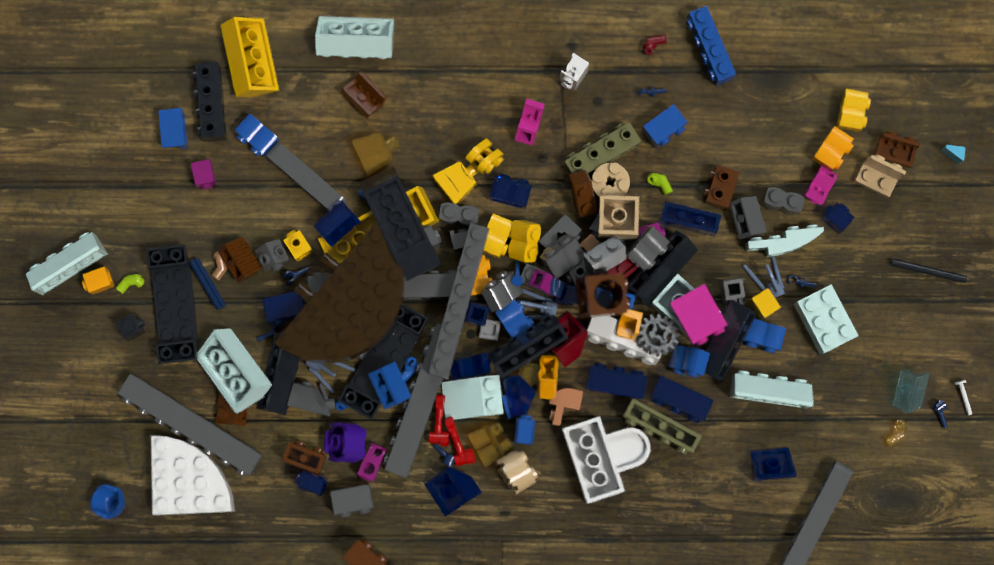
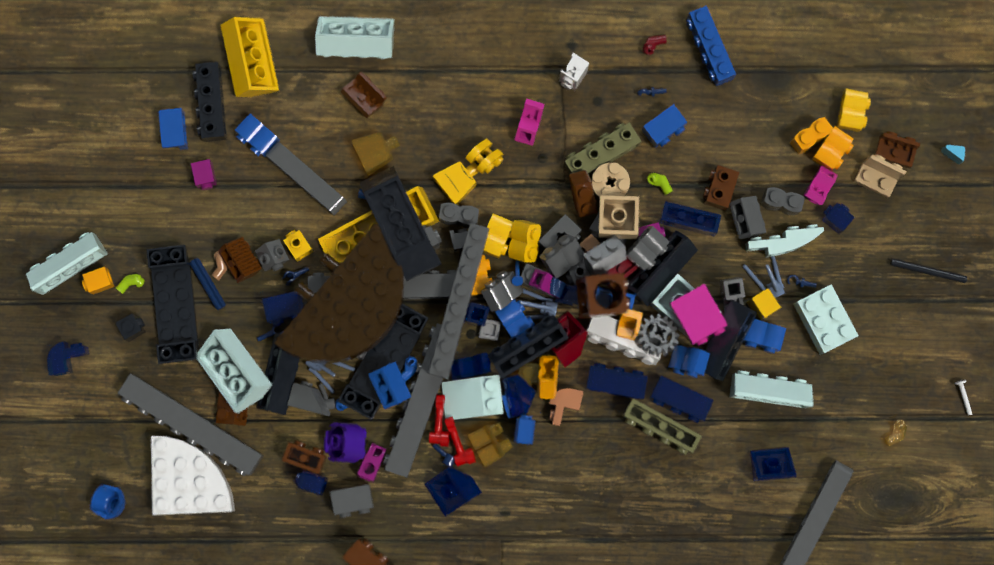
clear blue brick [314,201,360,247] -> none
clear blue brick [489,174,532,209] -> none
tan brick [495,450,538,495] -> none
white brick [562,417,650,504] -> none
clear light blue panel [892,369,929,413] -> none
dark blue hand [933,400,948,428] -> none
none -> clear blue brick [47,341,90,376]
none -> light orange brick [790,117,833,154]

